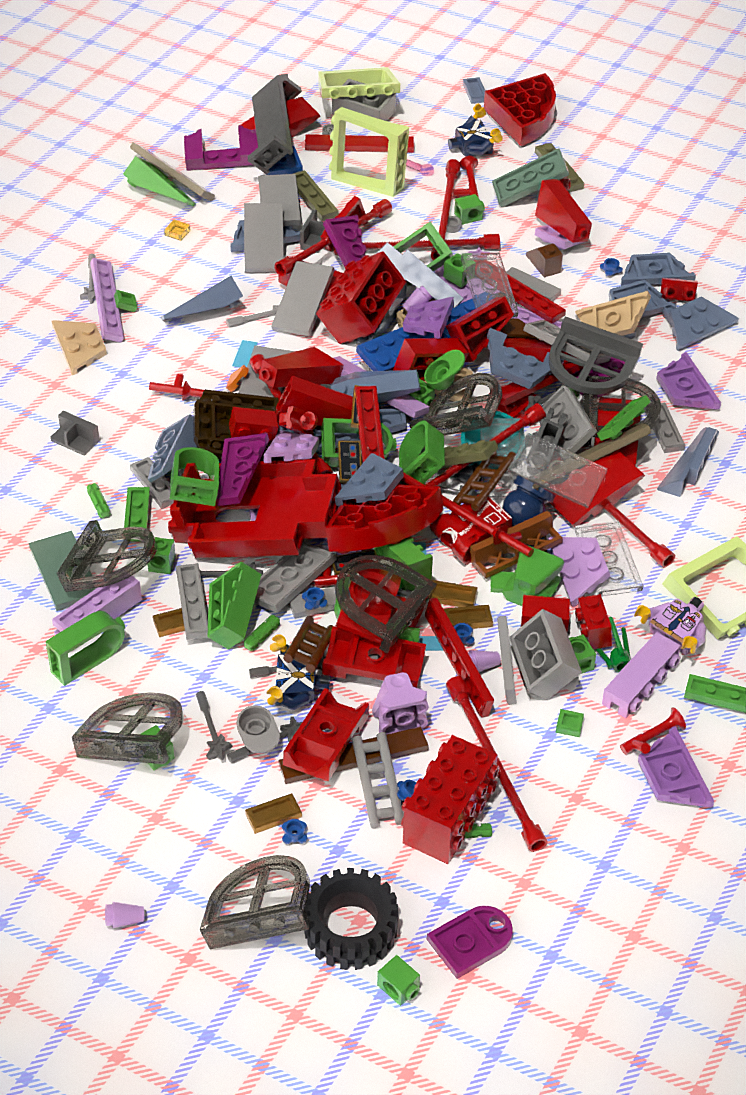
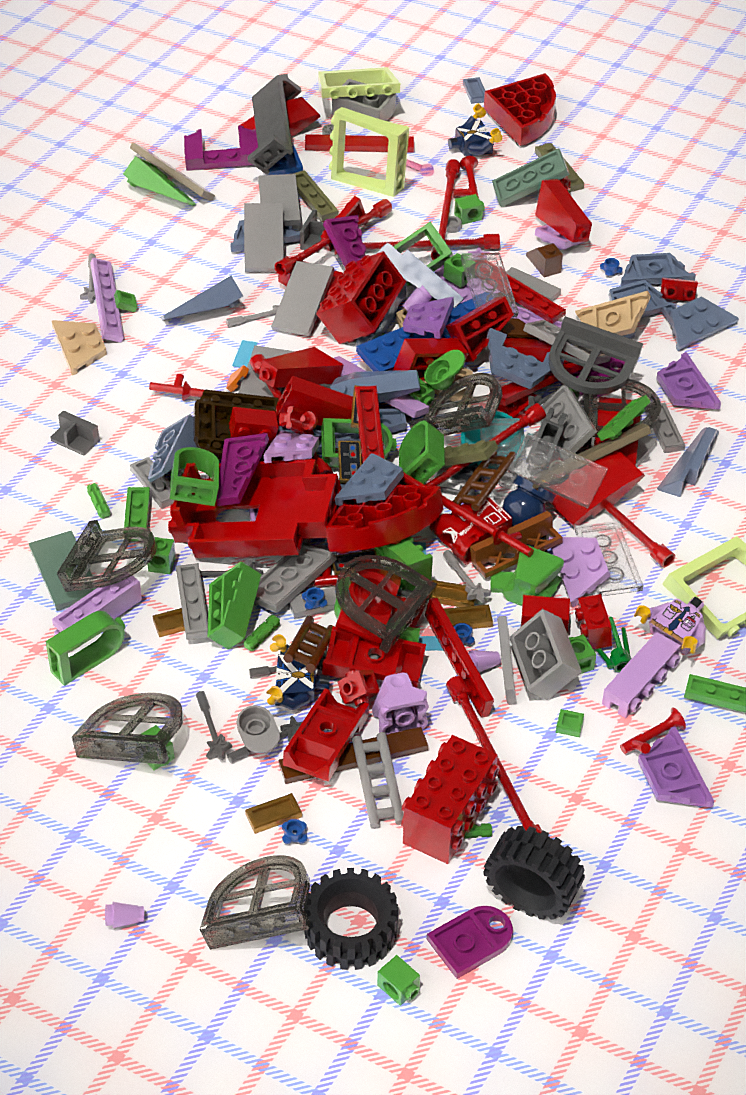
clear yellow tile [164,219,191,241] -> none
blue plate [397,779,416,801] -> none
none -> red brick [337,670,380,707]
none -> light grey piece [443,550,491,603]
none -> black tyre [483,826,585,920]

